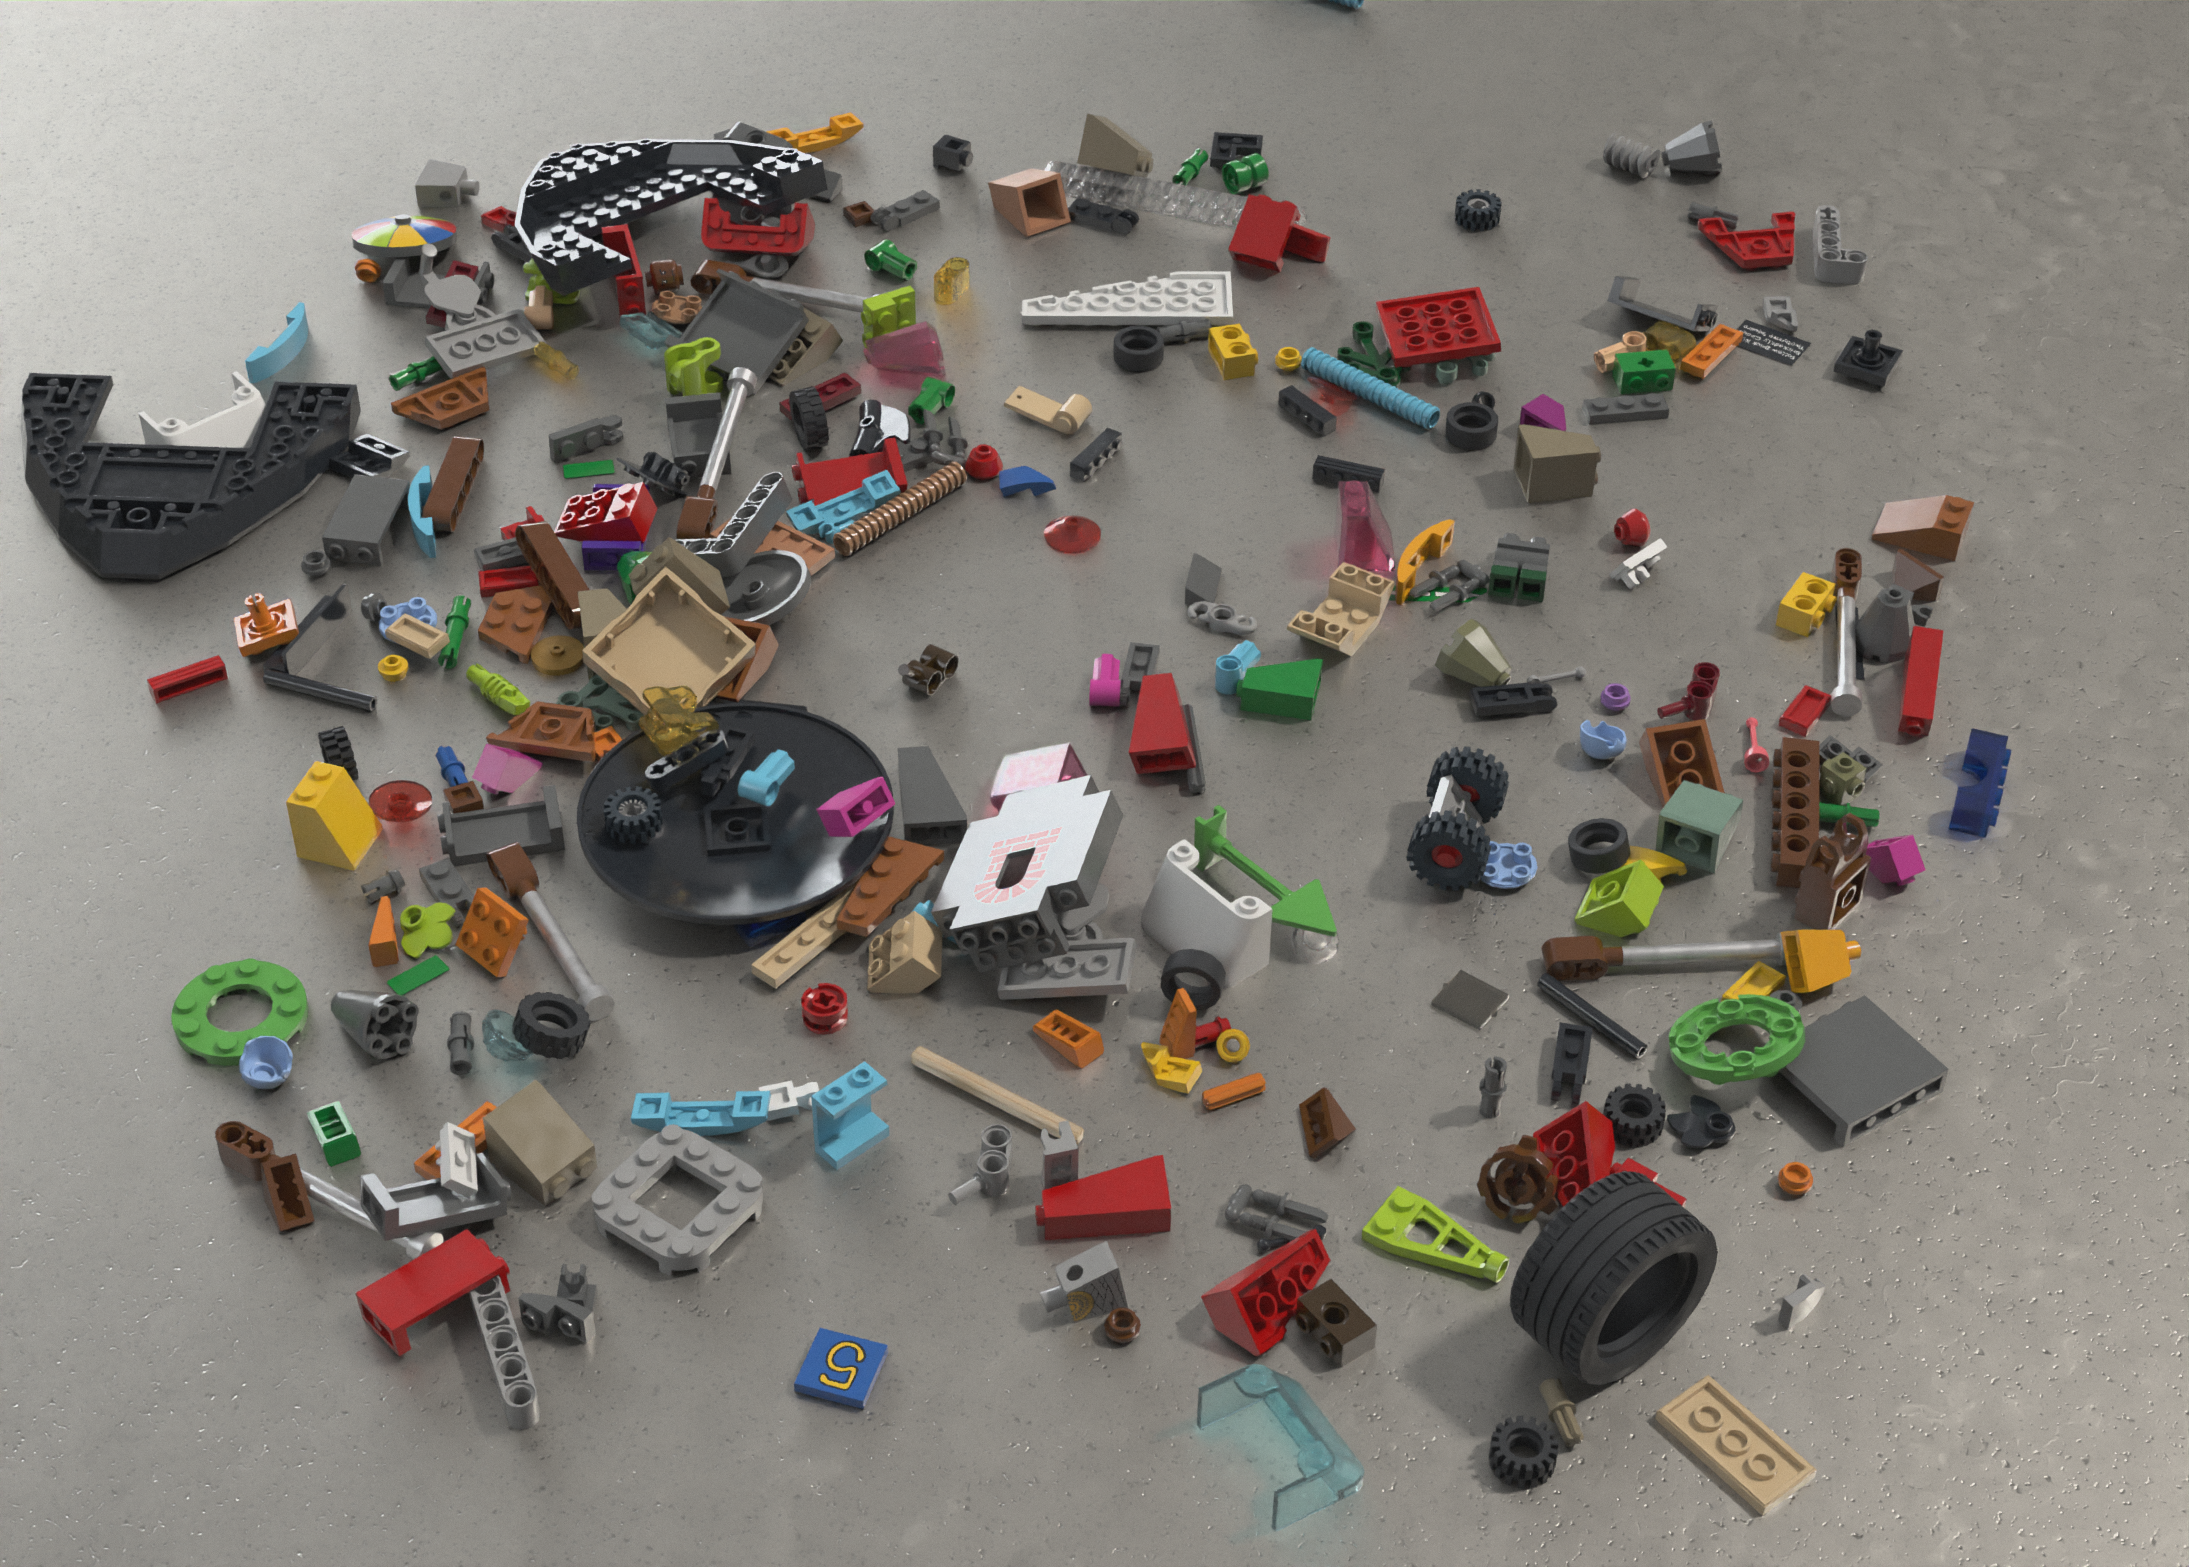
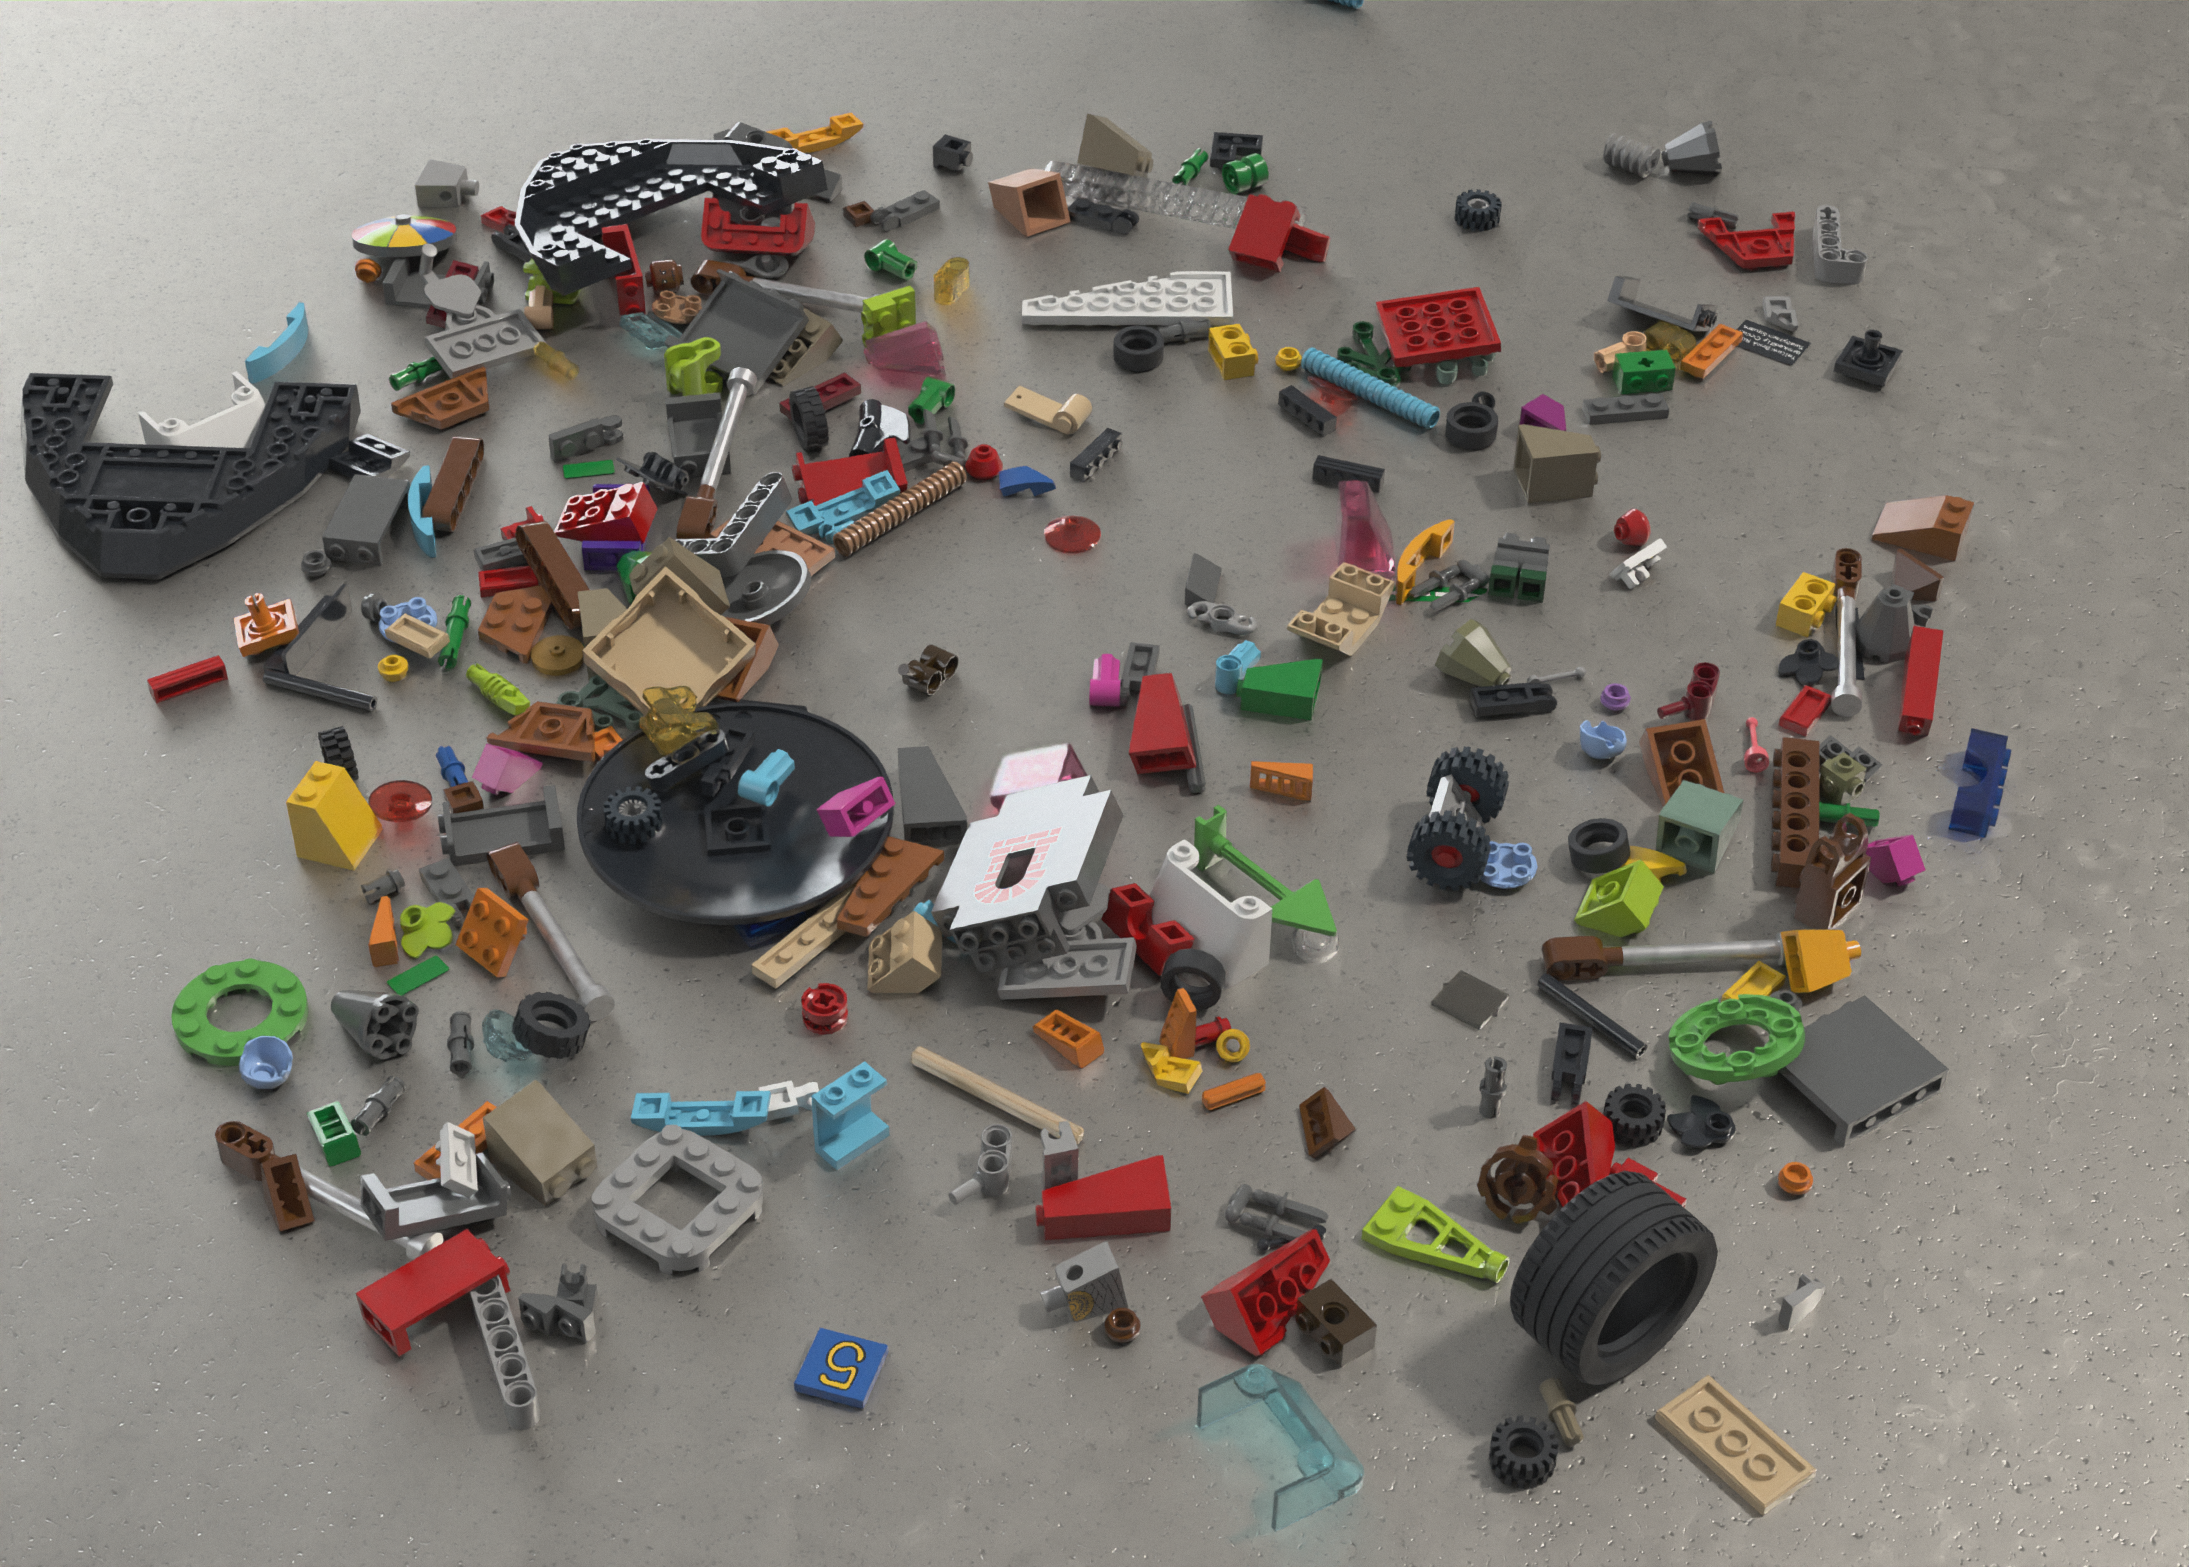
none -> dark grey pin [350,1076,406,1136]
none -> red arch [1101,883,1194,976]
none -> orange slope [1250,761,1313,801]
none -> black plate [1778,639,1838,686]

